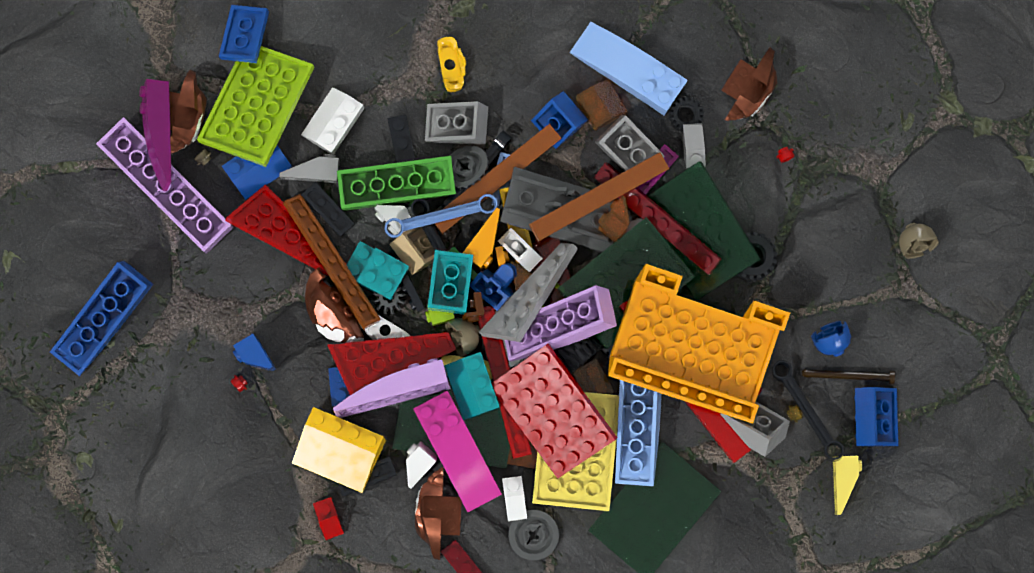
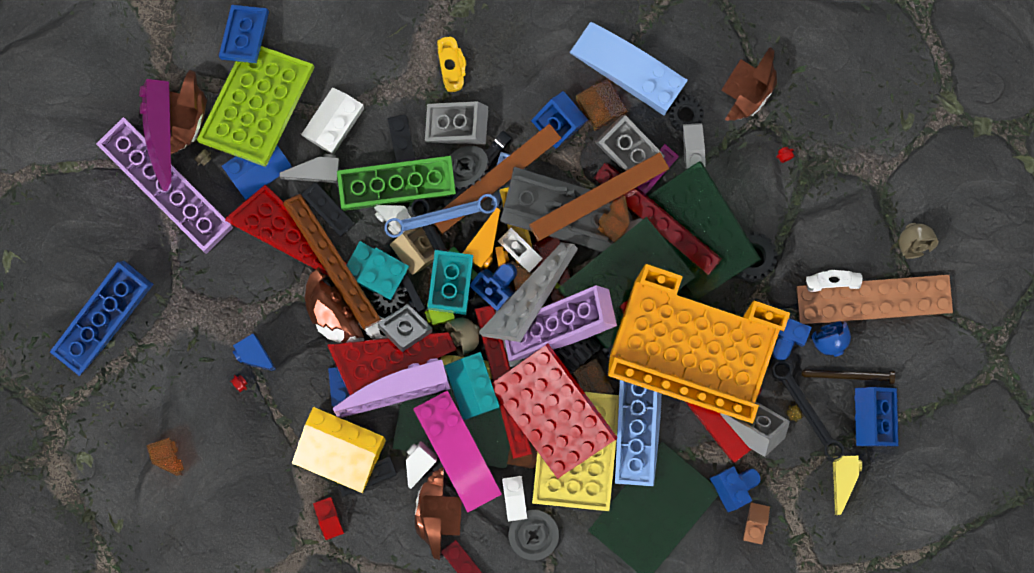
reddish brown bracket [462,292,484,322] -> none
none -> clear orange slope [146,438,184,476]
none -> plate [378,304,432,352]
none -> blue brick [710,466,760,512]
none -> nougat slope [743,503,770,545]
none -> blue brick [772,318,812,360]
none -> nougat plate [796,275,953,324]
none -> white piece [806,270,862,292]

